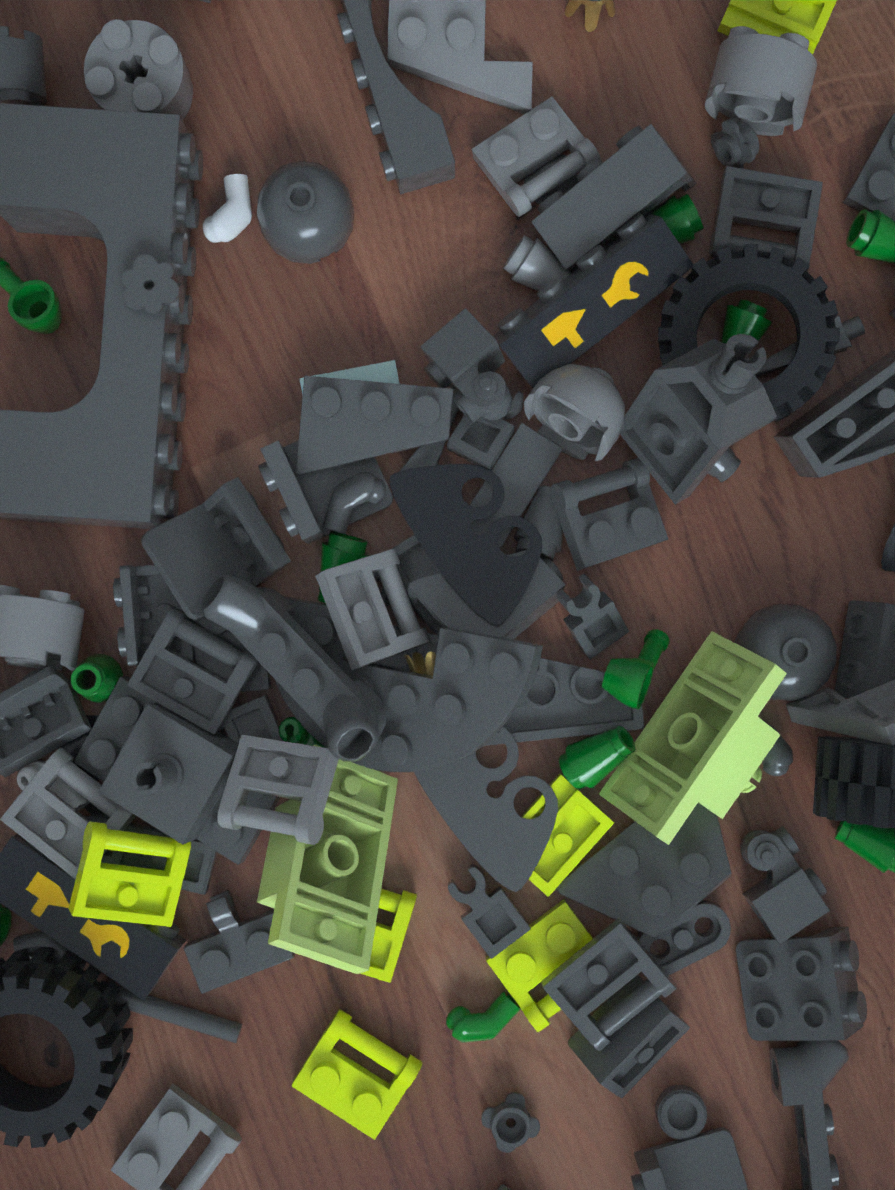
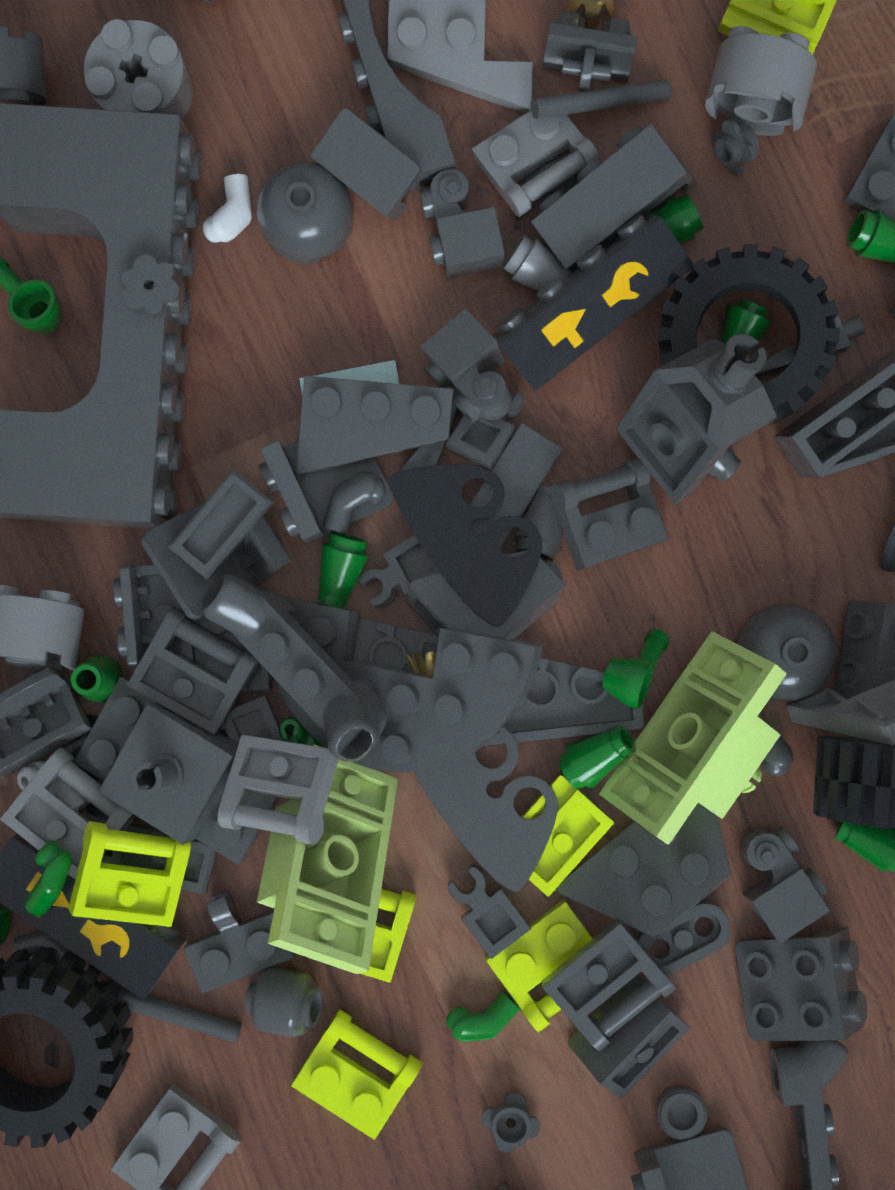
light grey plate [315,549,431,671] -> none
light grey cylinder [524,364,625,461] -> none
dark grey plate [557,574,629,660] -> none
dark grey plate [709,166,823,264] -> none
none -> green arm [25,841,72,916]
none -> dark grey tile [168,469,274,580]
none -> dark grey head [245,967,323,1038]
none -> dark grey panel [310,108,422,220]
none -> dark grey brick [419,169,505,279]
none -> dark grey bar [531,79,671,119]
none -> dark grey hips [543,11,637,92]

